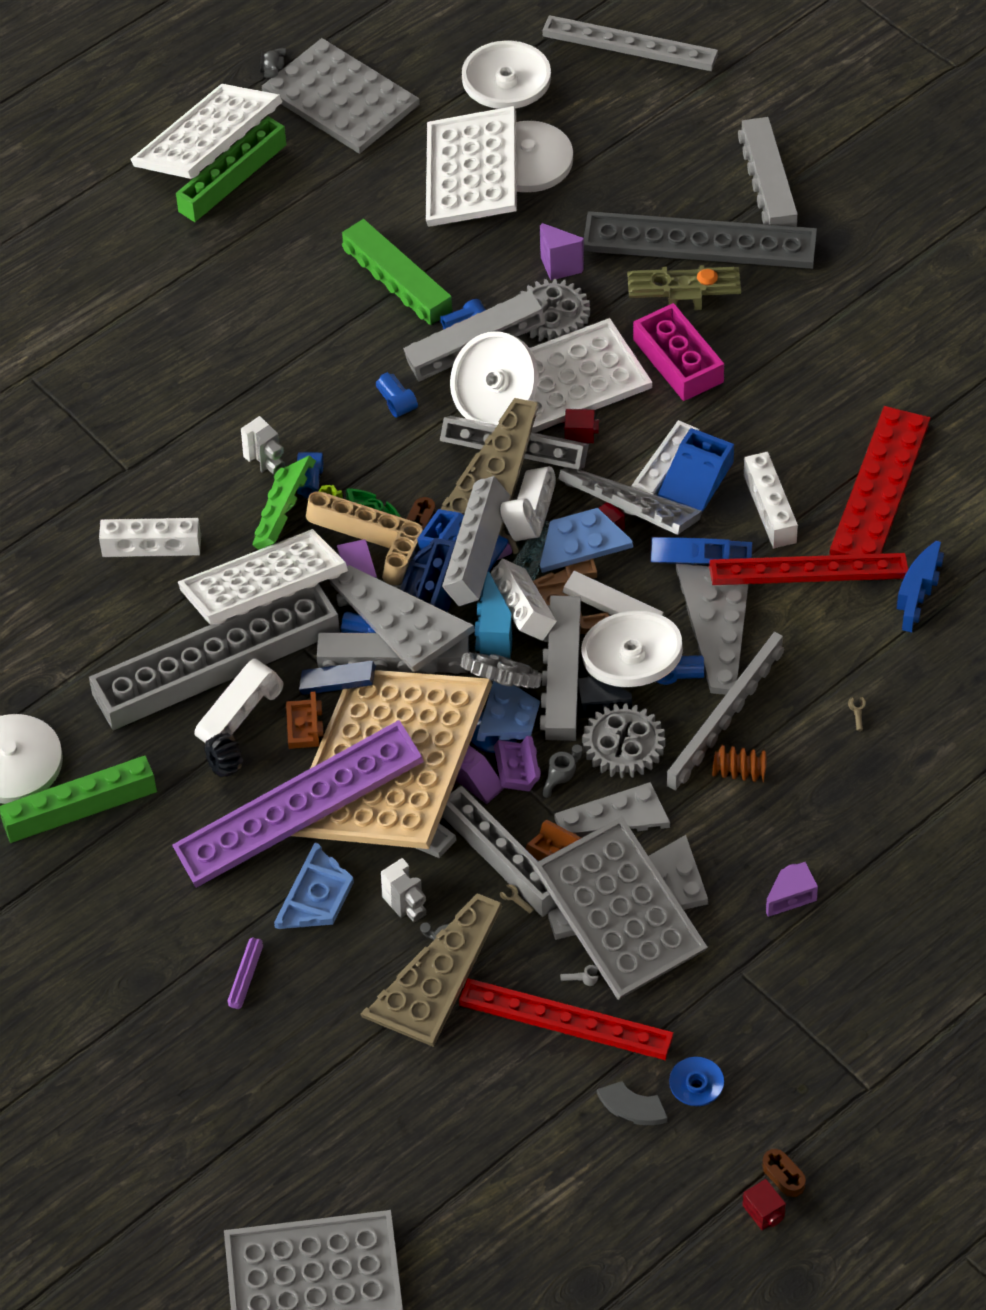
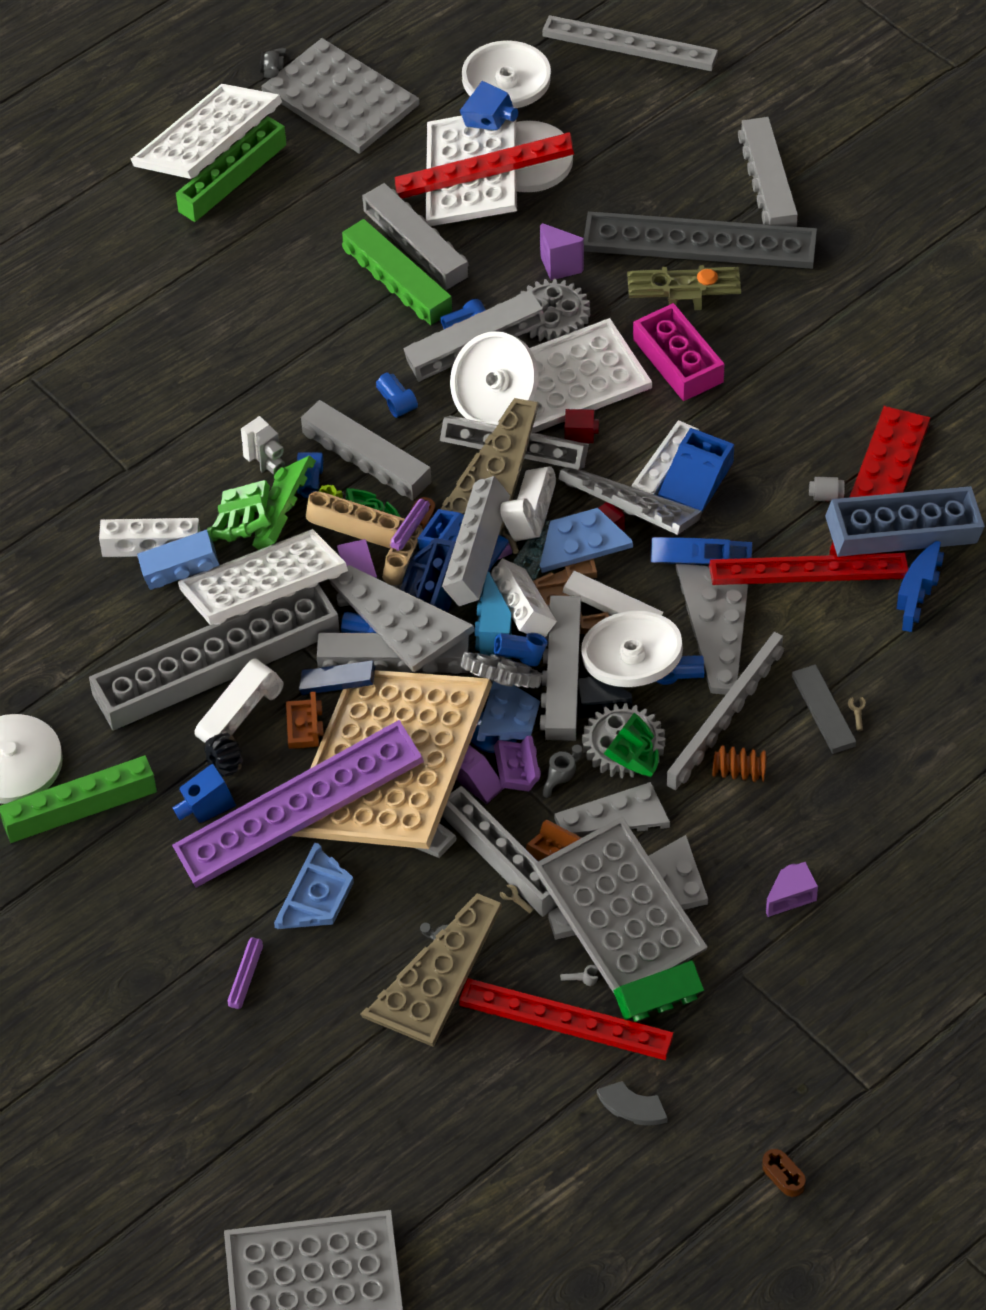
light grey hips [381,858,426,922] -> none
blue dish [669,1057,724,1106] -> none
dark red brick [742,1179,786,1230] -> none
white brick [744,452,798,548] -> none
none -> medium blue brick [137,530,220,590]
none -> blue torso [172,764,236,823]
none -> bright green plate [207,480,271,542]
none -> light grey brick [301,400,431,500]
none -> light grey brick [362,183,469,290]
none -> medium lavender axle [390,499,430,551]
none -> red plate [395,132,575,199]
none -> blue torso [460,81,518,130]
none -> blue piece [494,633,548,666]
none -> green brick [604,712,659,777]
none -> green brick [613,960,704,1022]
none -> dark grey tile [792,664,856,754]
none -> light grey brick [809,477,844,502]
none -> sand blue brick [825,486,985,557]

